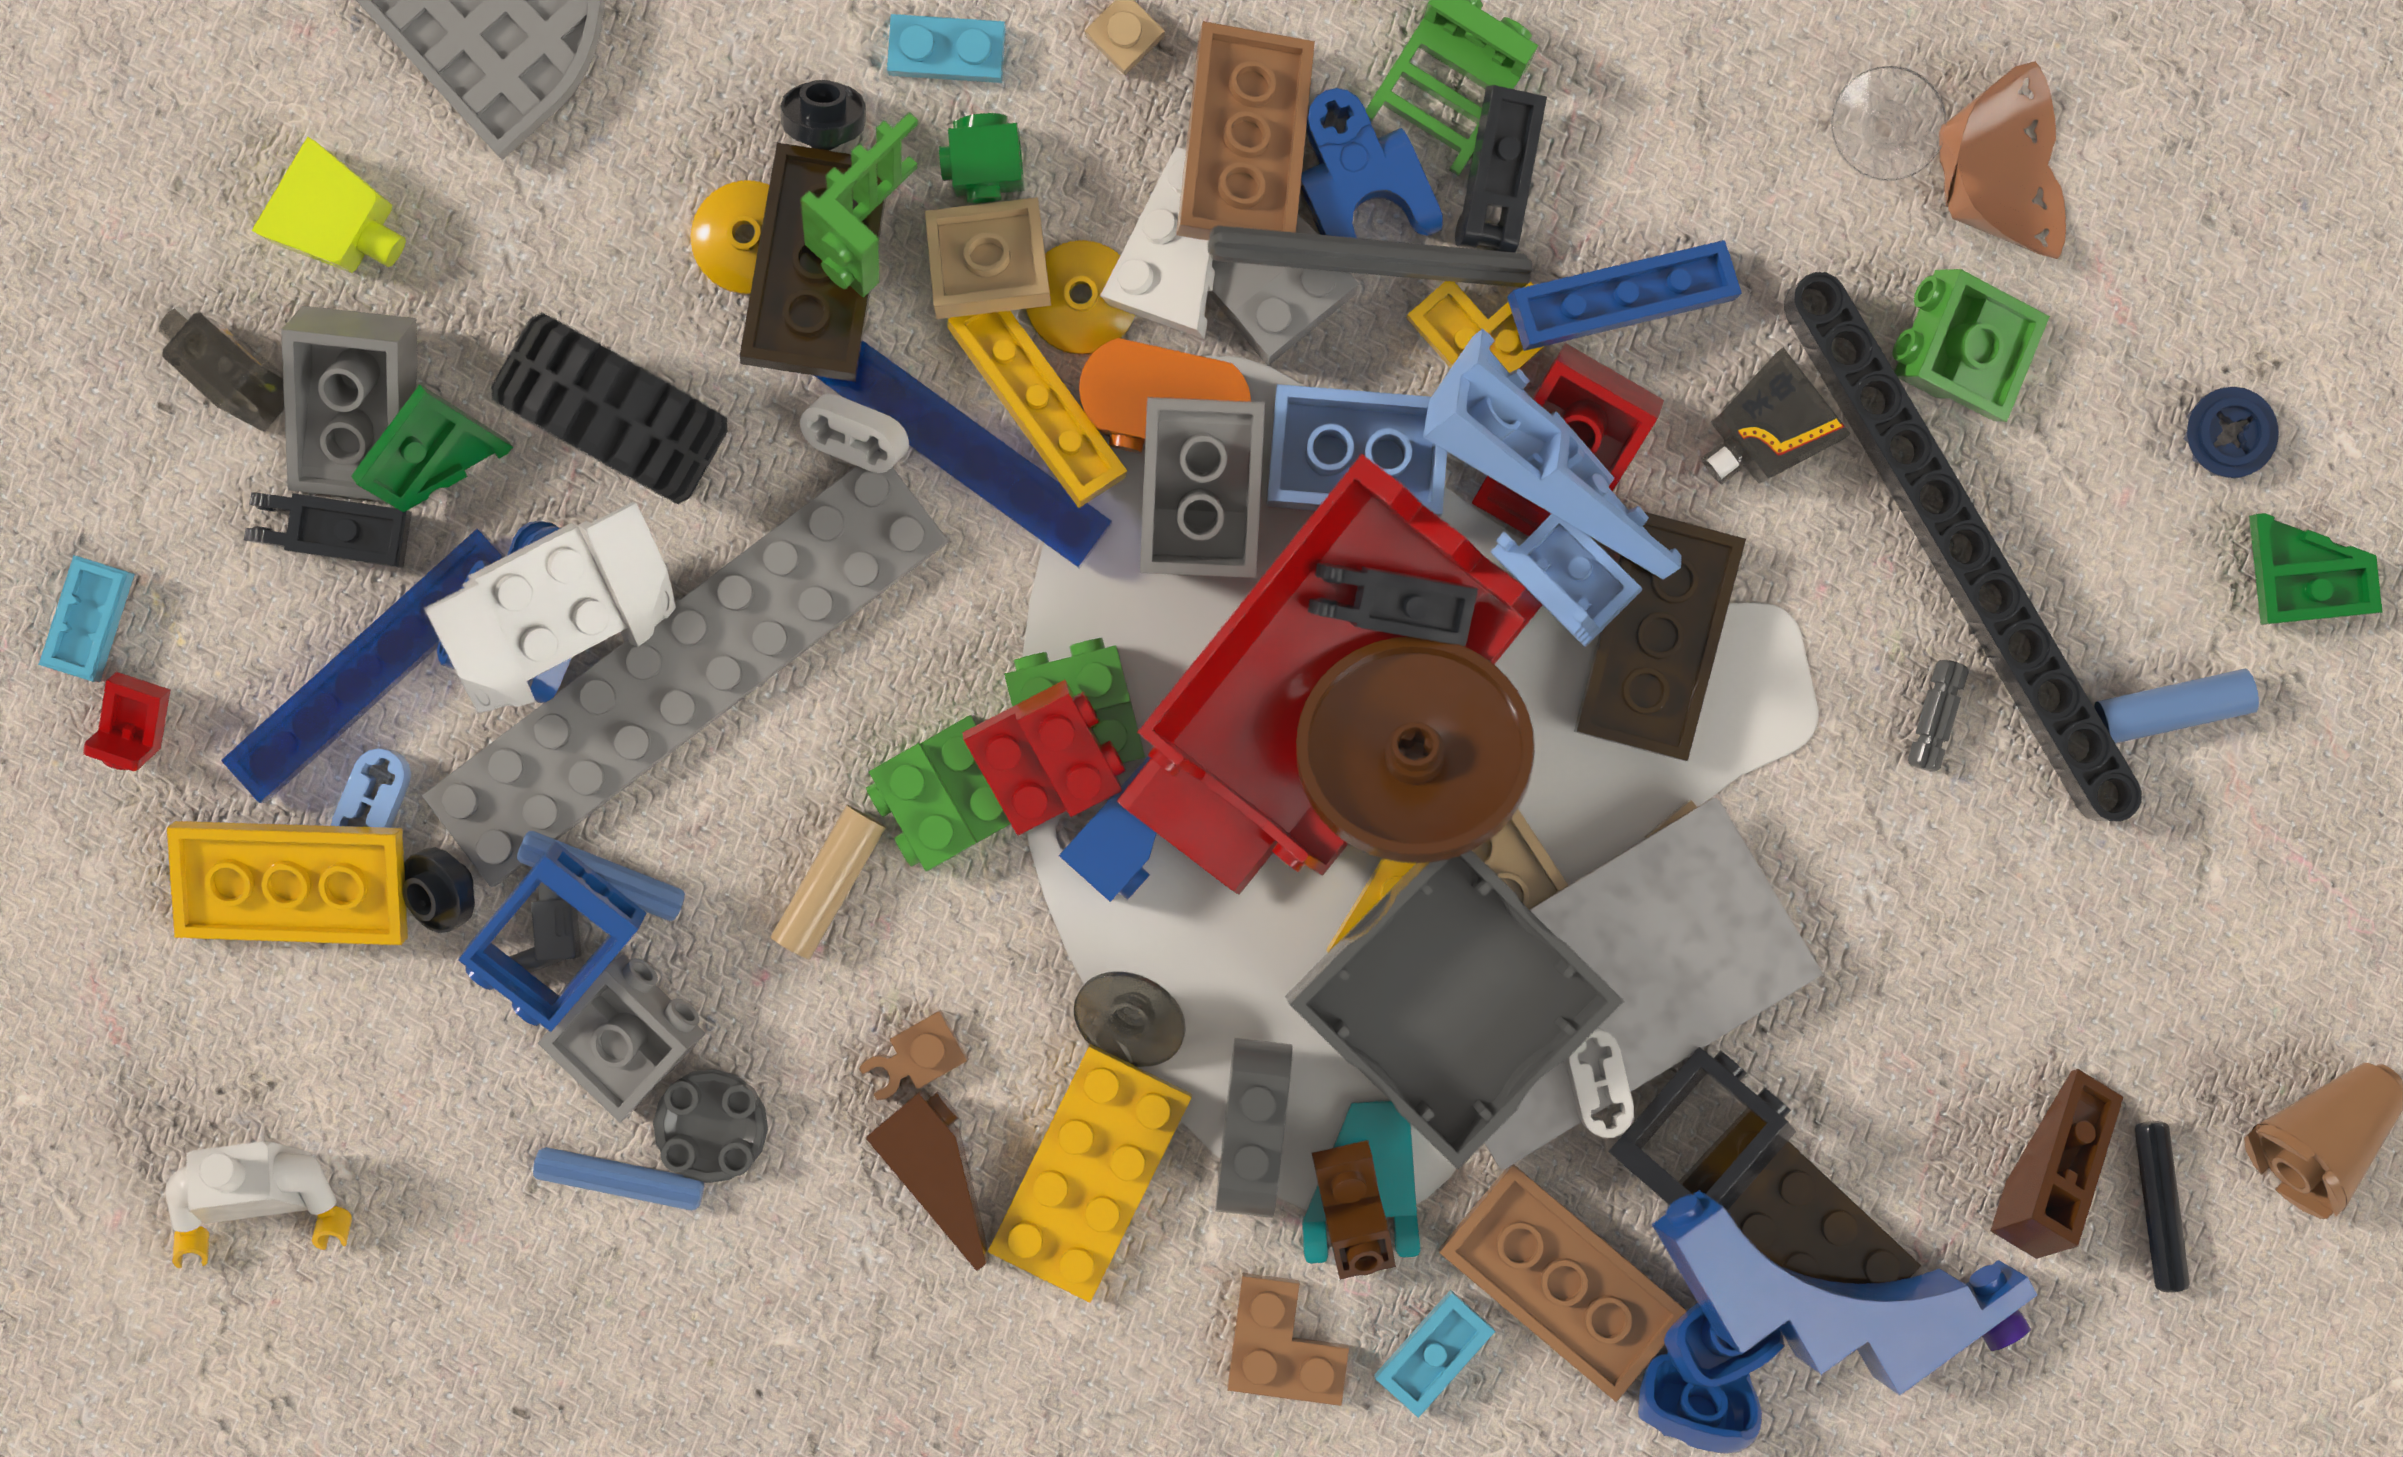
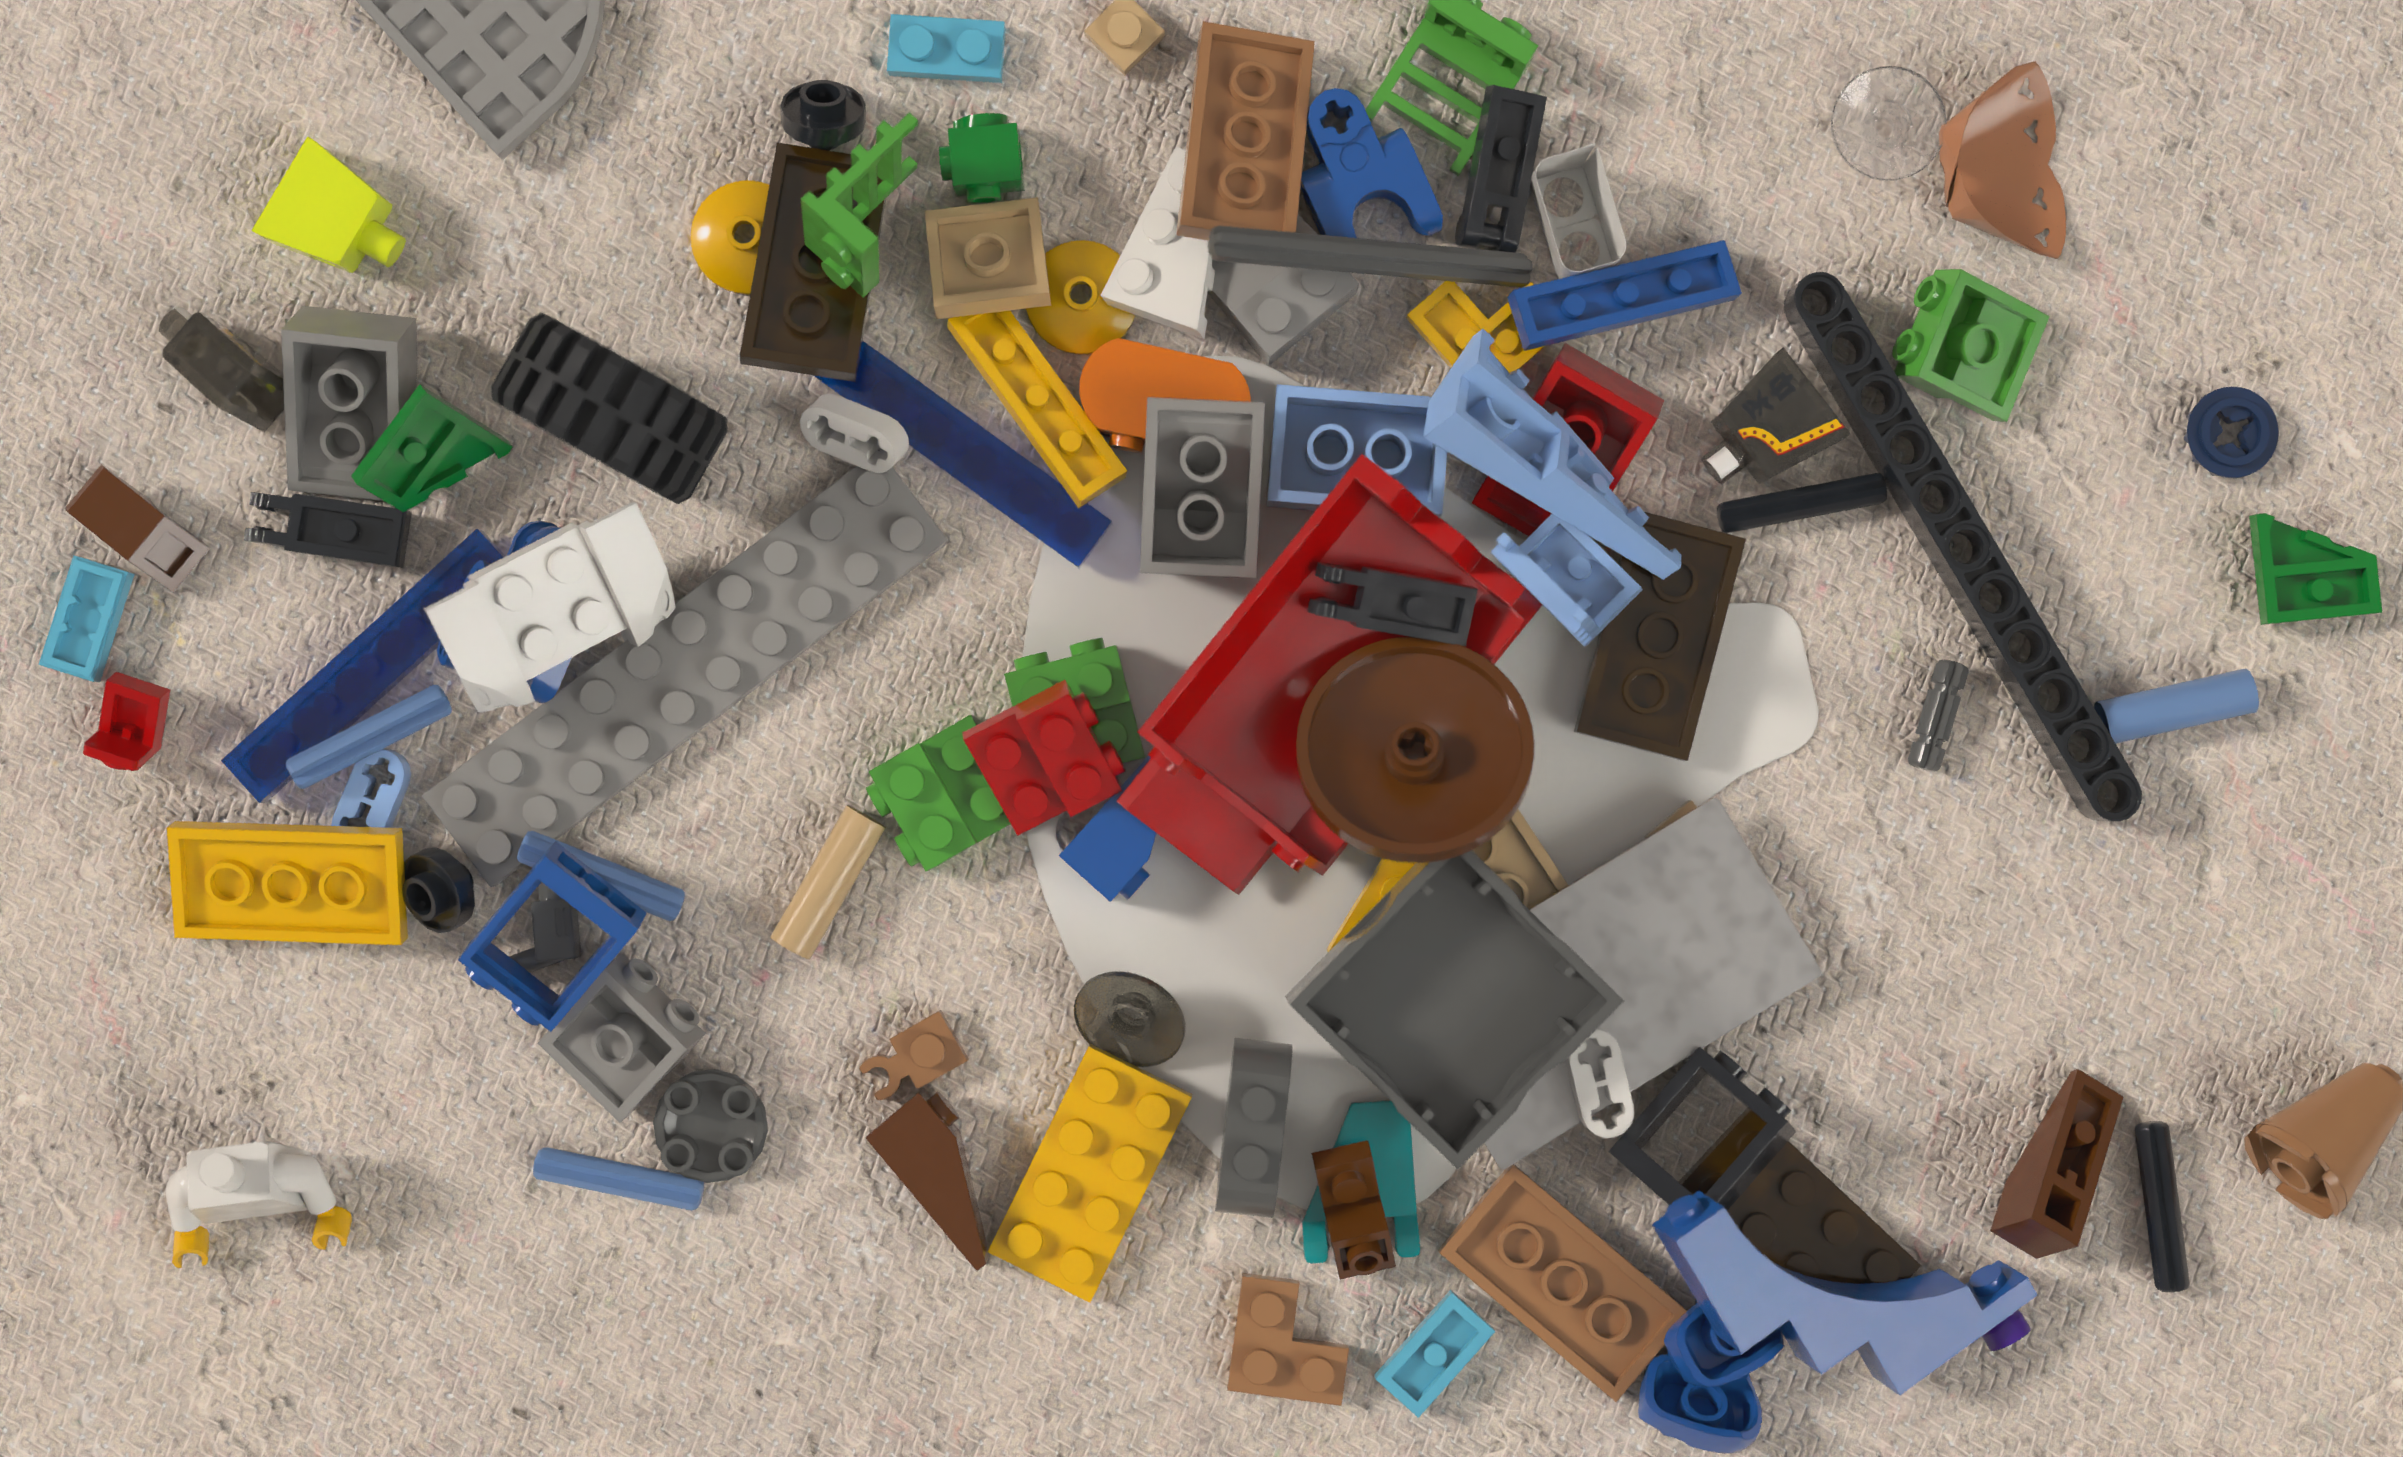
none -> reddish brown slope [65,464,210,593]
none -> medium blue axle [286,685,452,789]
none -> white piece [1530,144,1627,279]
none -> black axle [1717,473,1887,533]

